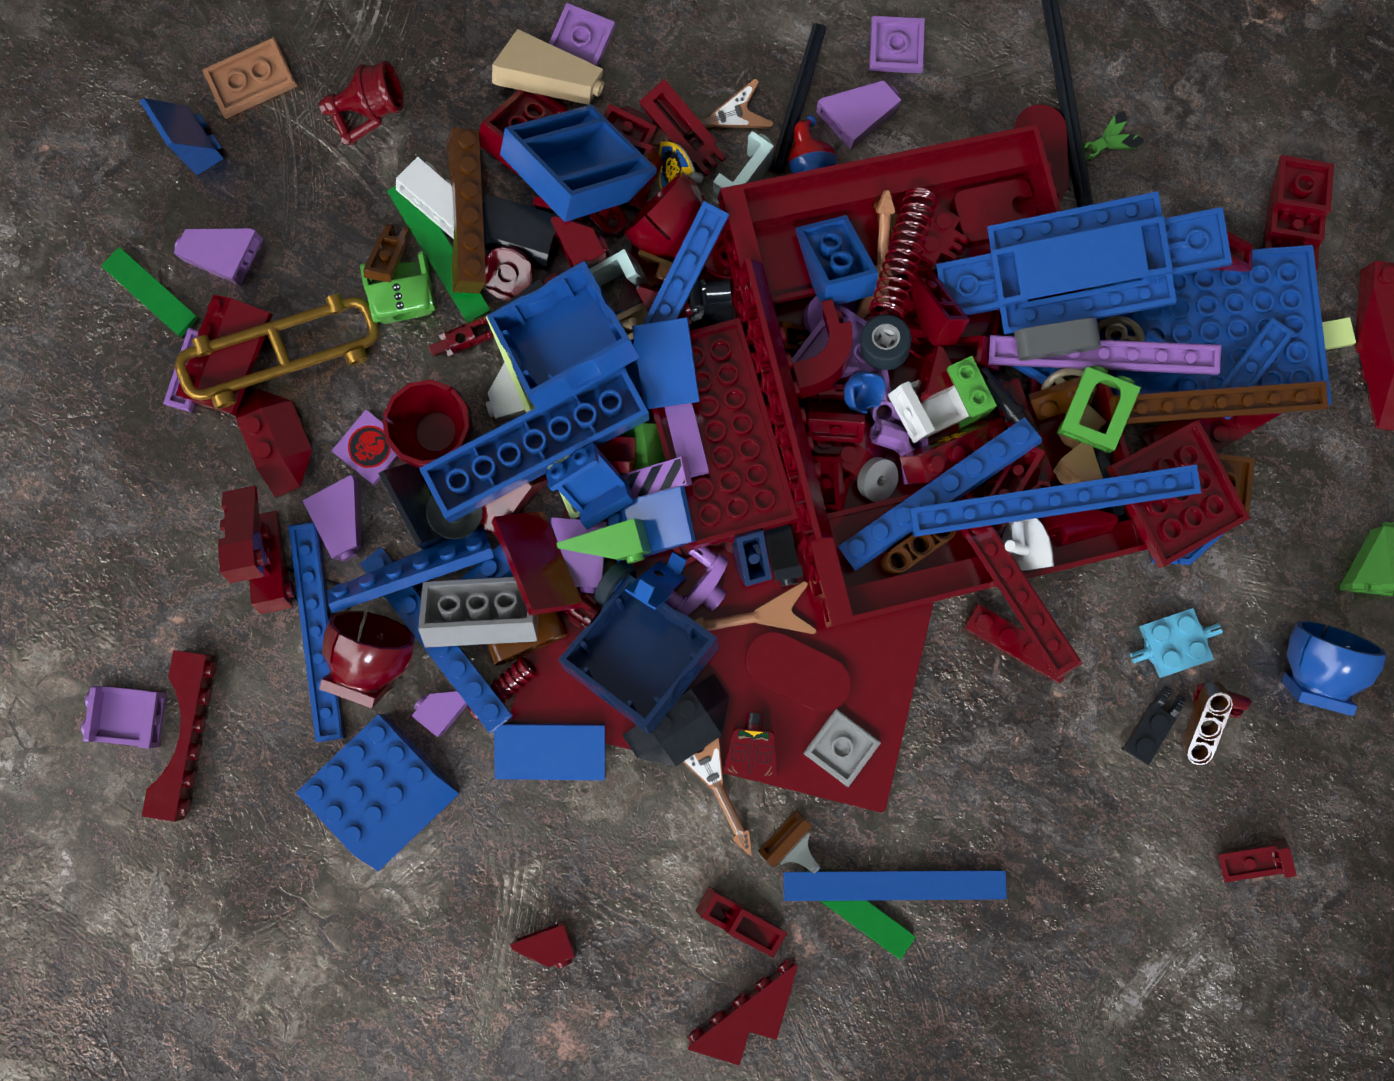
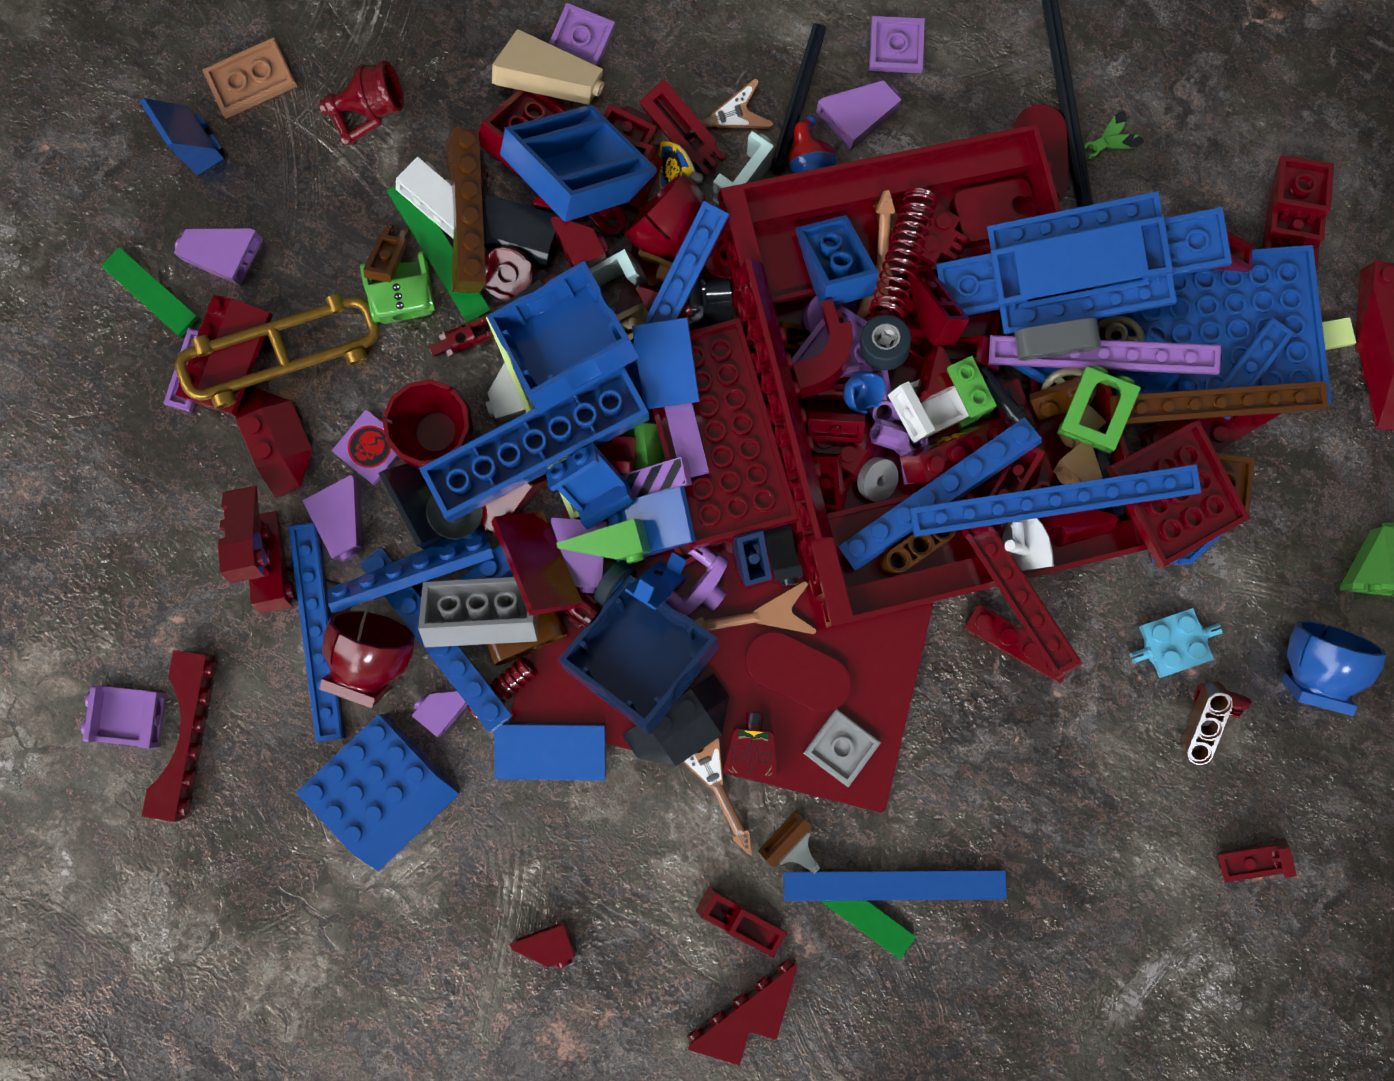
black hinge [1122,686,1186,765] -> none

